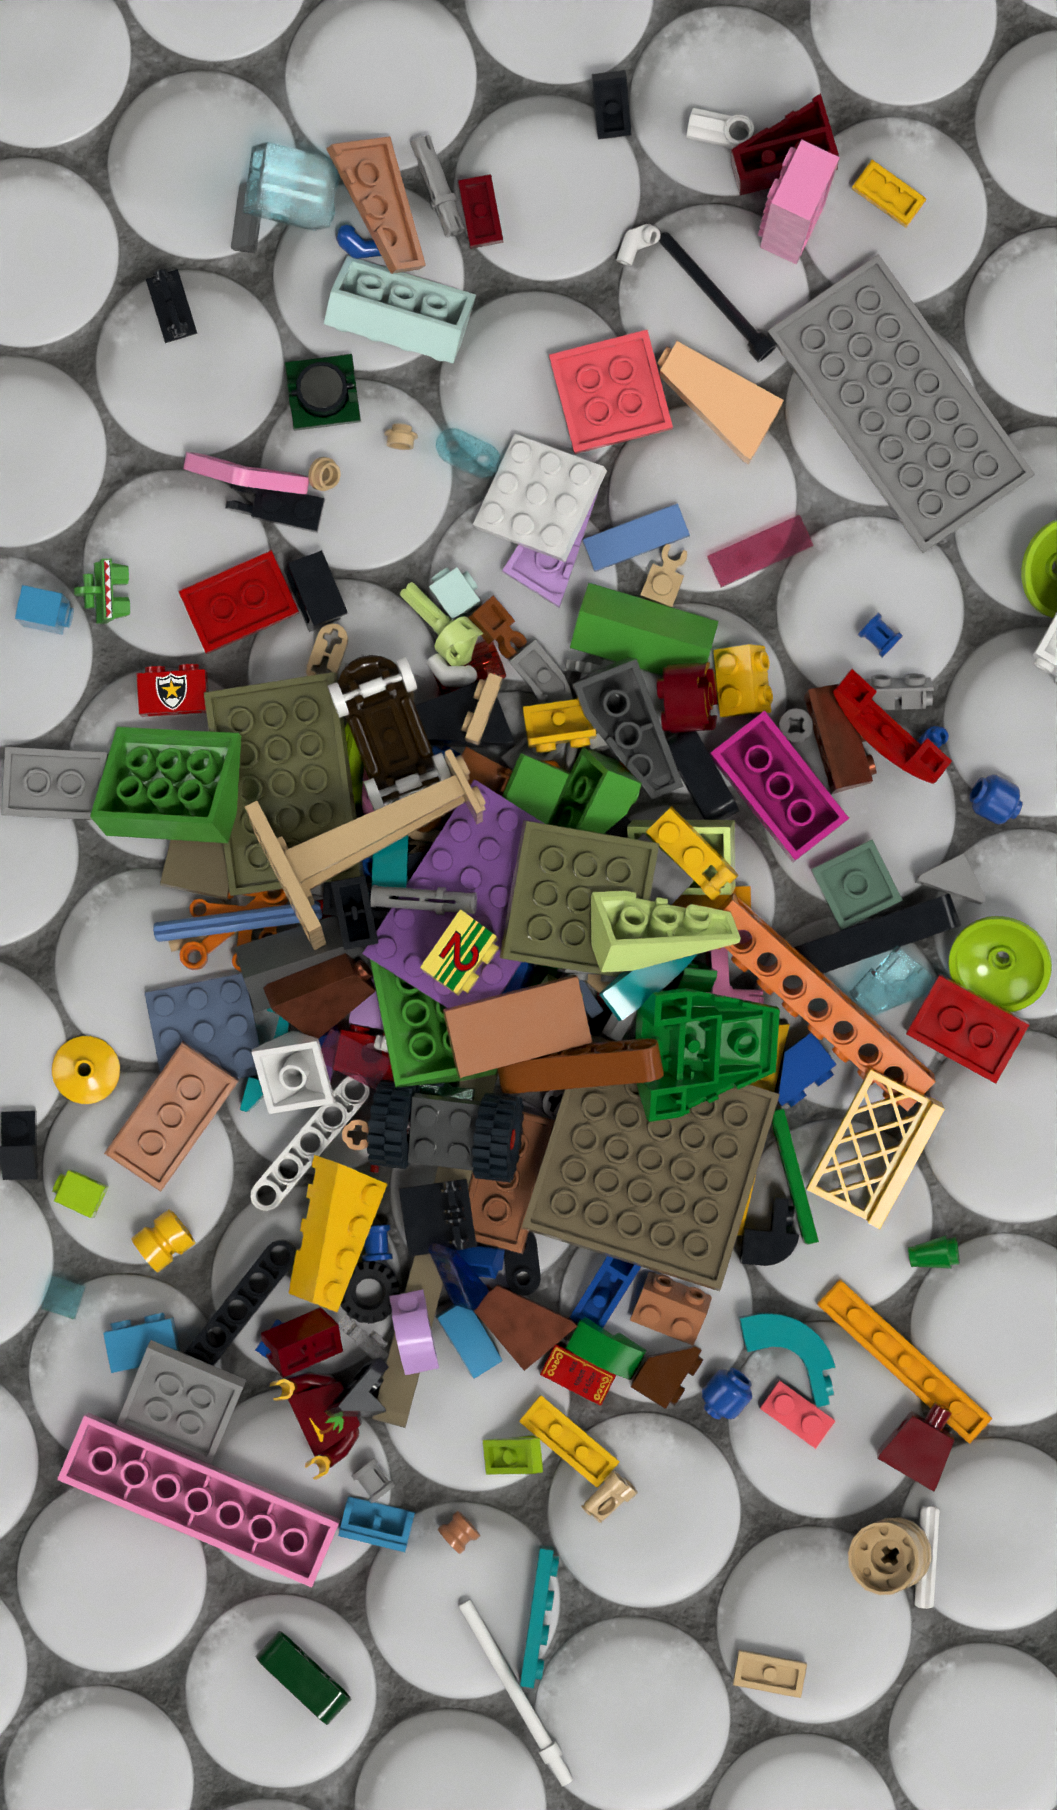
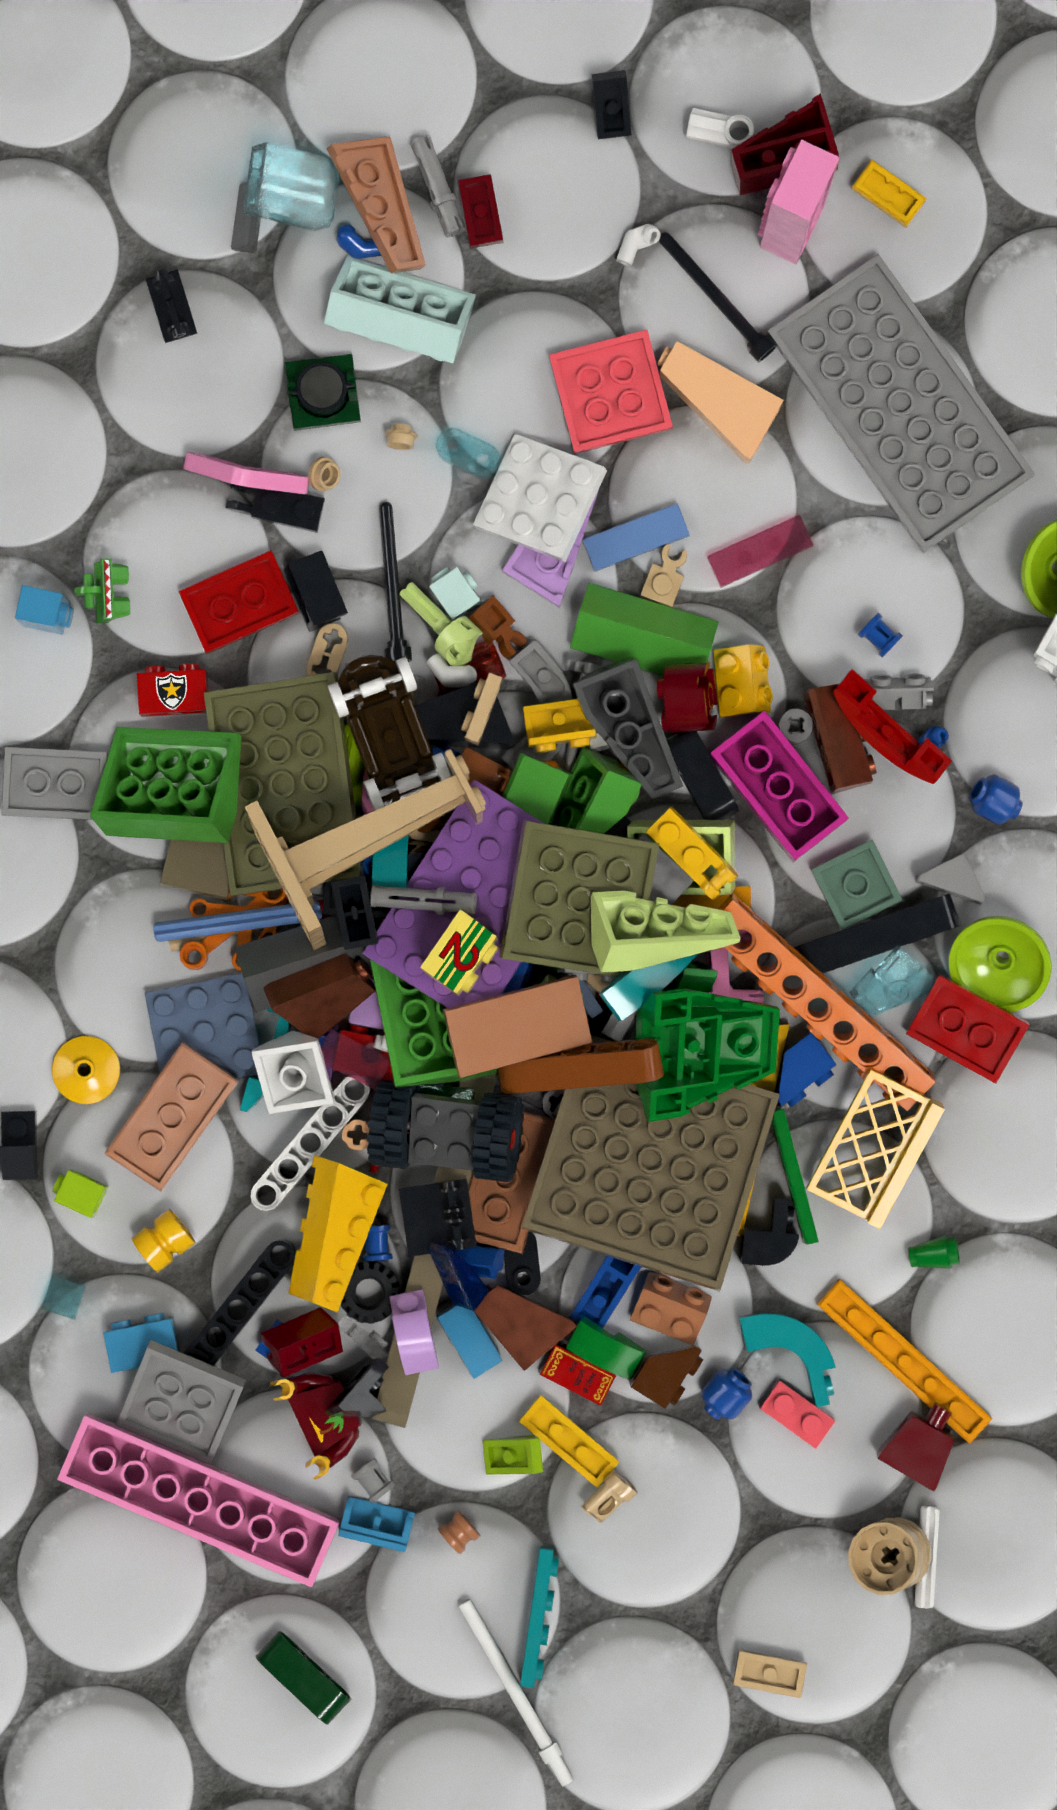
none -> black piece [379,501,412,664]

